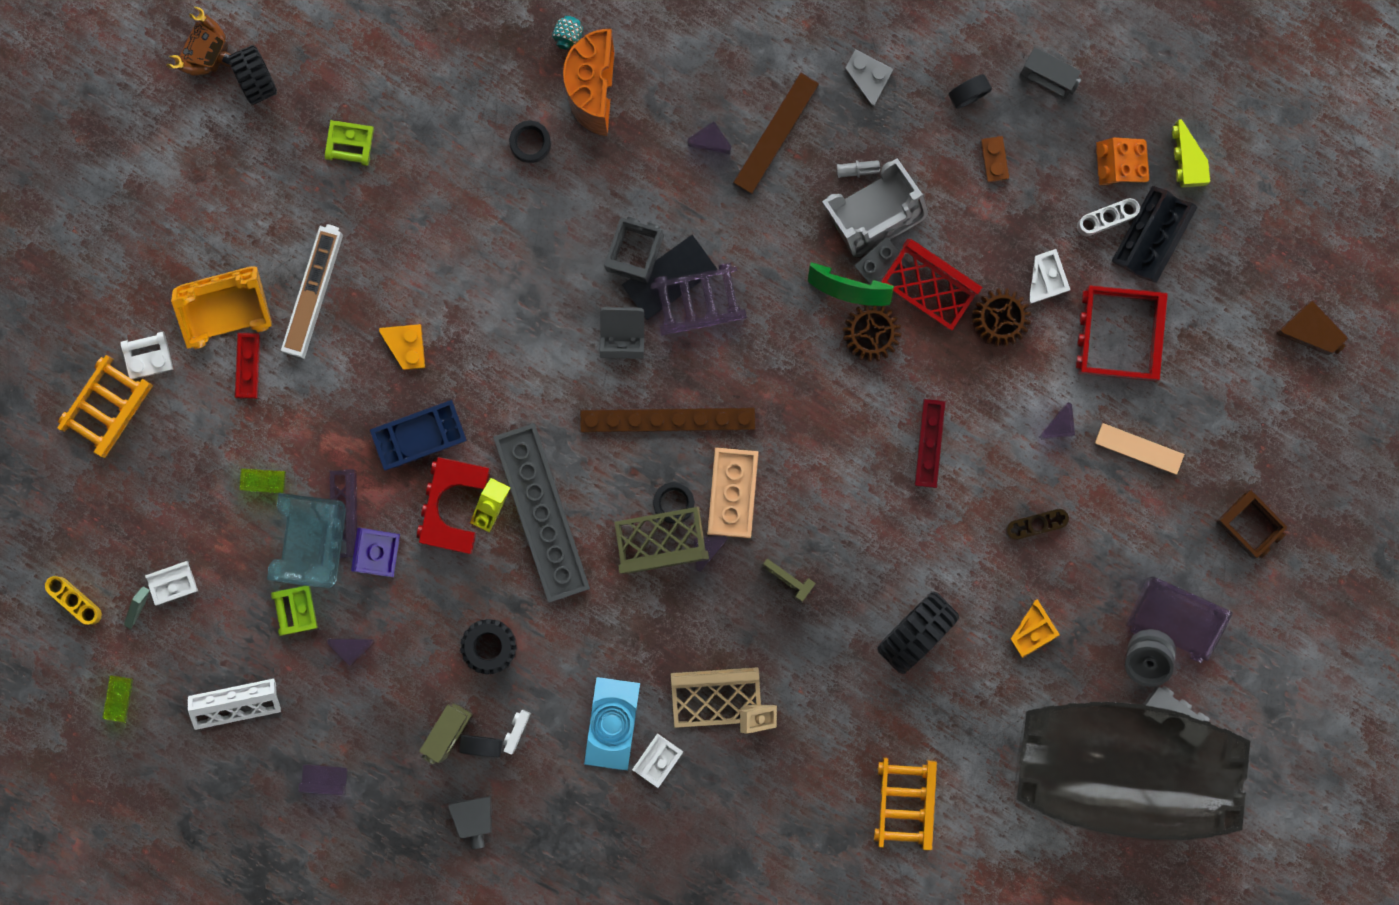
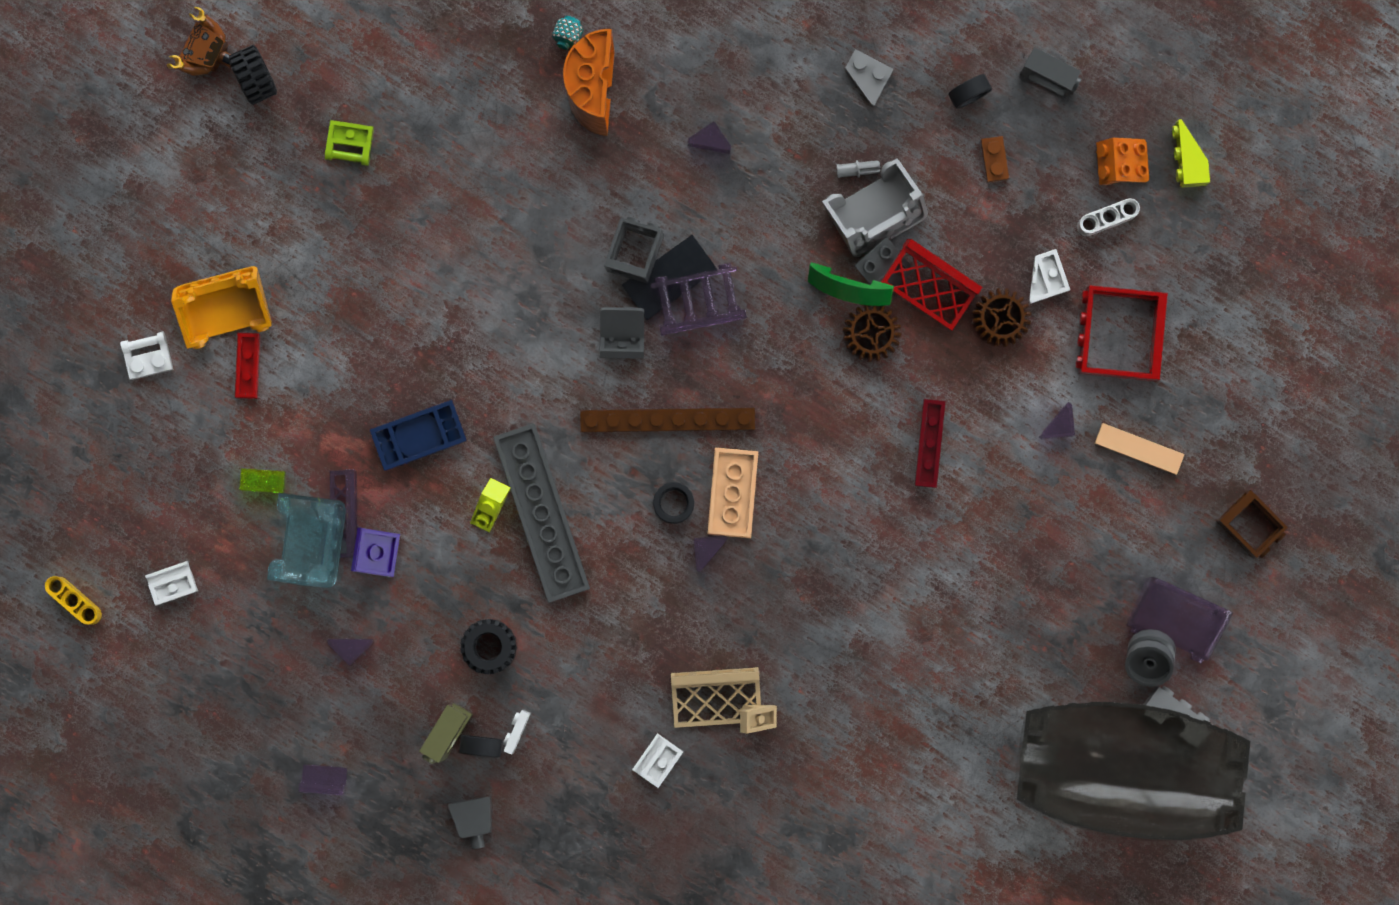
light orange fence [57,355,153,458] -> none
clear neon green plate [103,675,133,722] -> none
sand green tile [124,587,150,629] -> none
white fence [188,679,281,730] -> none
lime plate [271,585,318,636] -> none
brick [281,224,343,359] -> none
light orange wing [379,324,425,370] -> none
red arch [416,457,491,554] -> none
black tyre [509,120,551,163] -> none
medium azure slope [584,677,640,771] -> none
olive fence [615,507,709,574] -> none
reddish brown tile [733,73,819,195] -> none
olive fence [762,559,816,603] -> none
light orange fence [874,758,937,850] -> none
black tyre [877,592,959,674] -> none
dark brown beam [1006,509,1069,540] -> none
light orange wing [1011,599,1060,658] -> none
black slope [1112,186,1197,283] -> none
reddish brown slope [1277,301,1349,355] -> none

